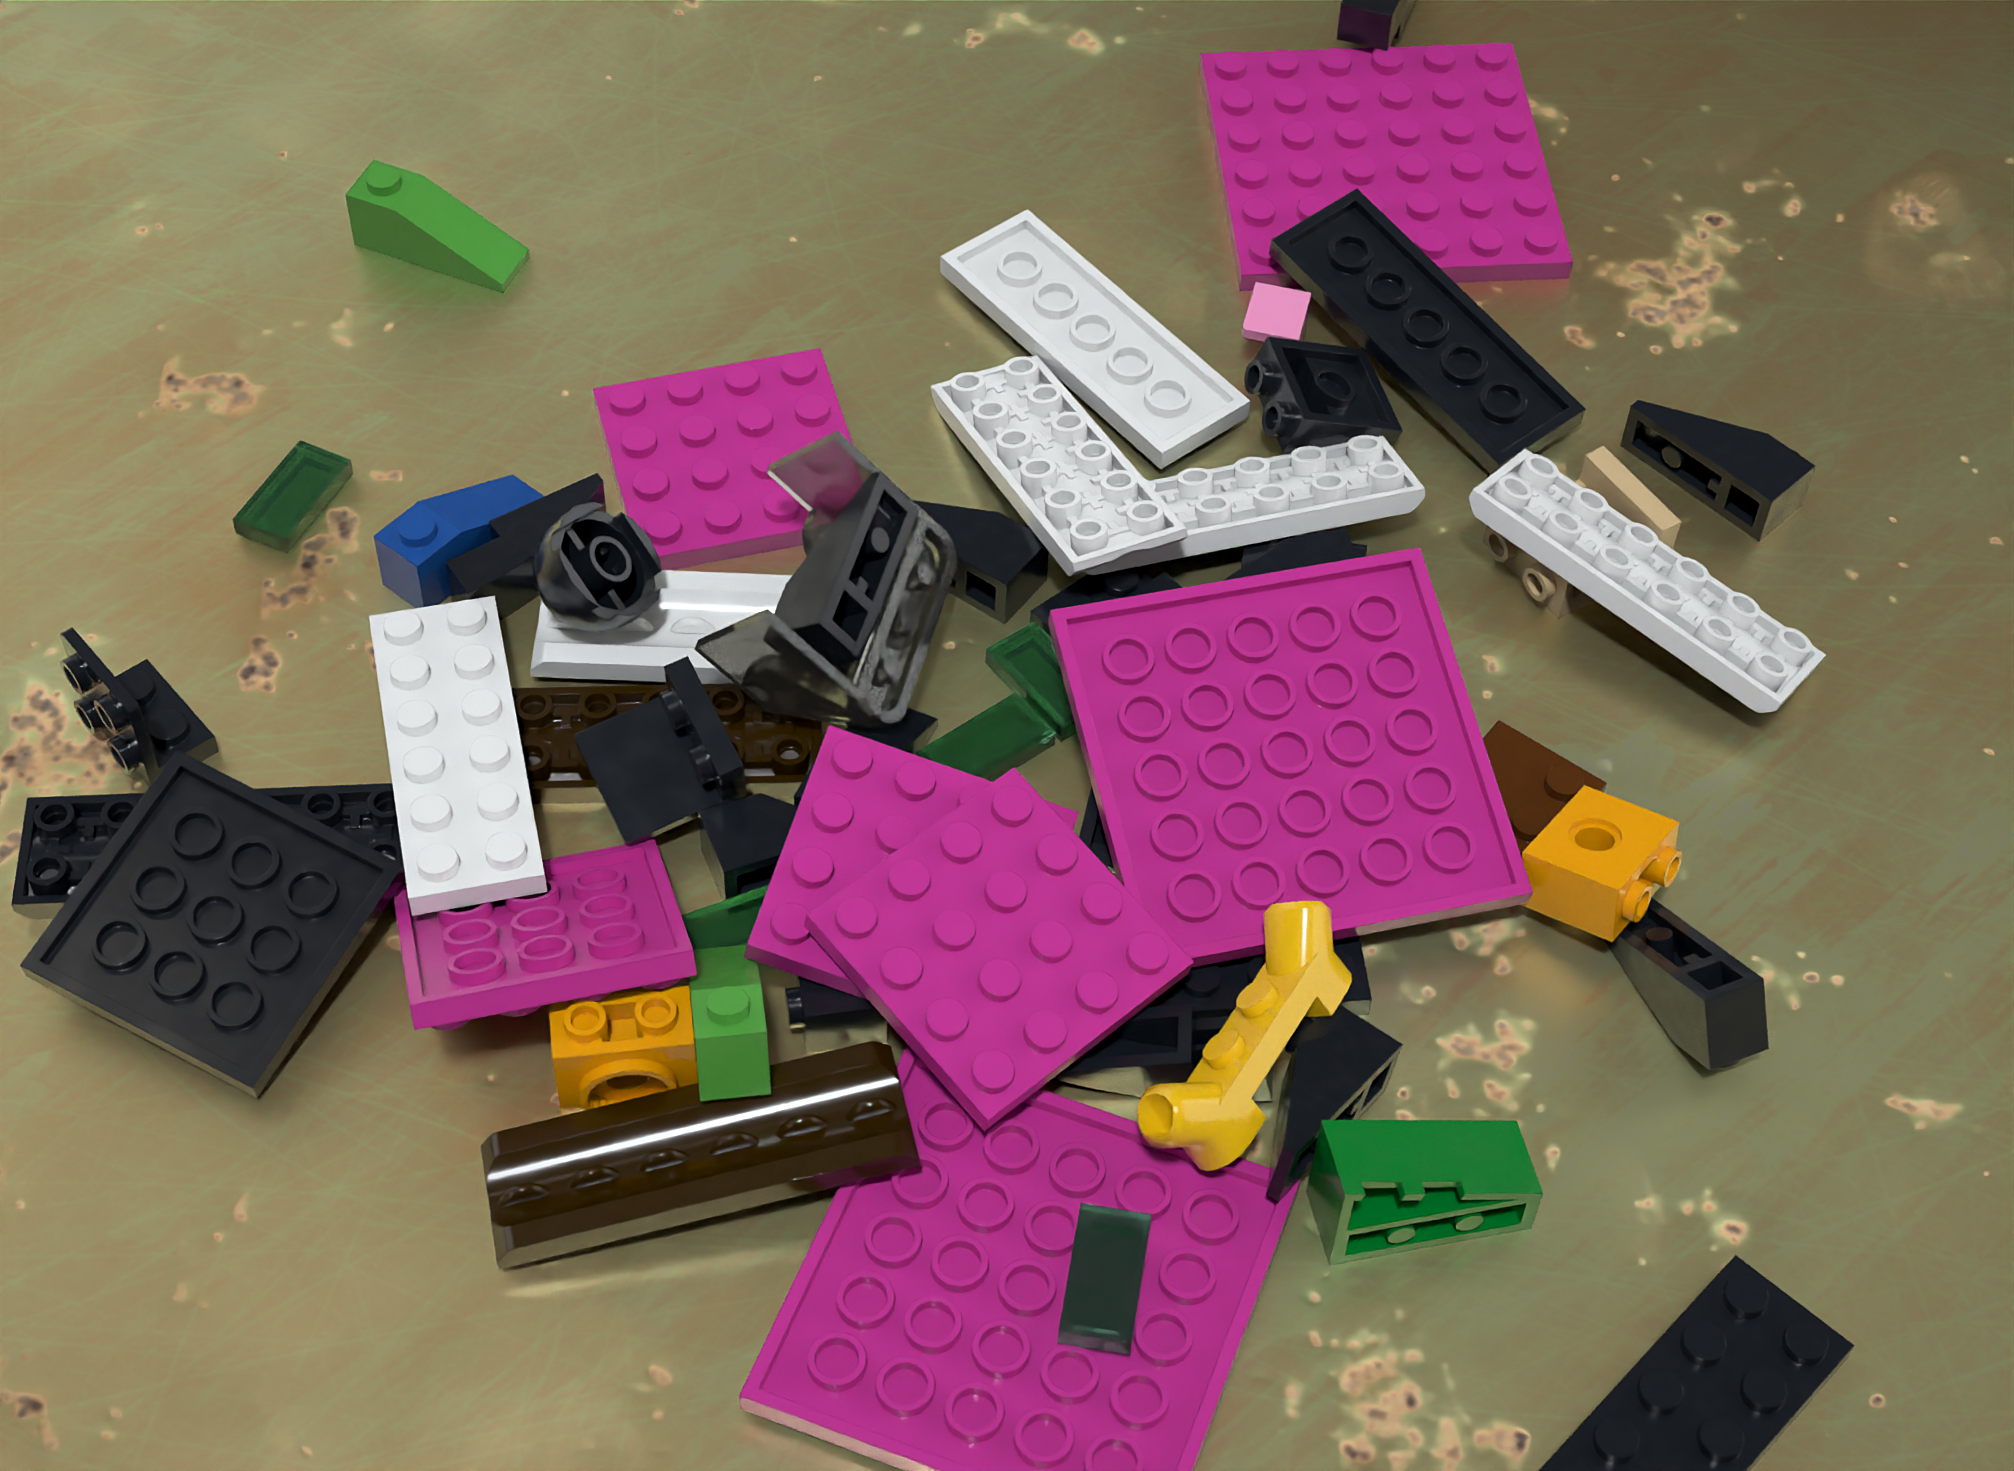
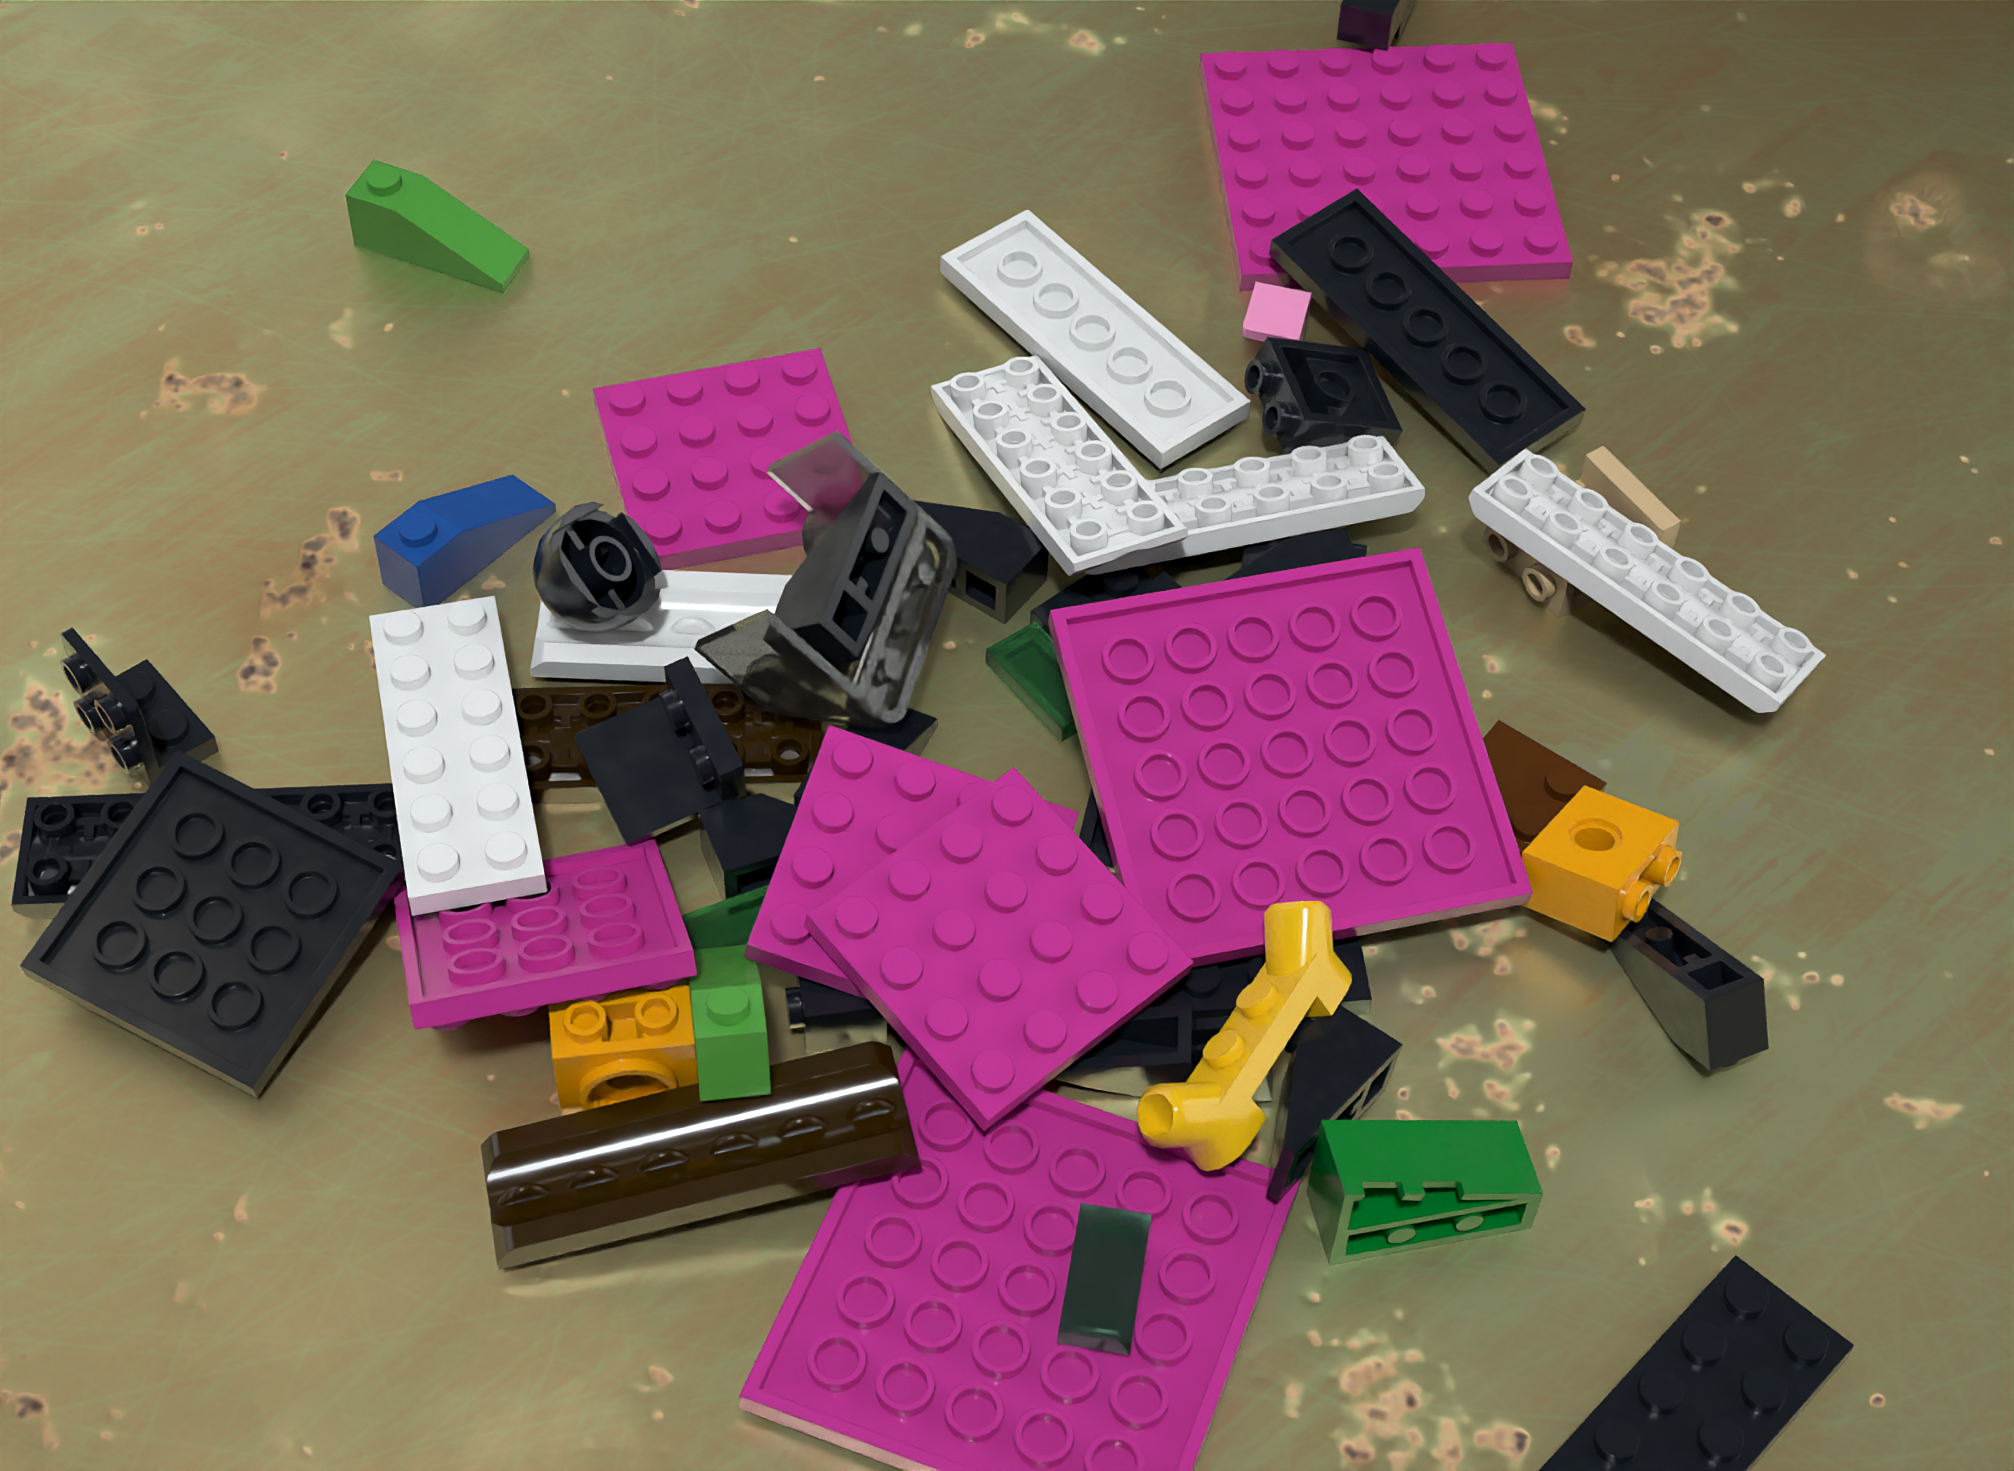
clear green tile [232,440,353,554] -> none
black slope [445,473,606,621] -> none
clear green tile [916,691,1056,782] -> none
black slope [1620,400,1816,542] -> none

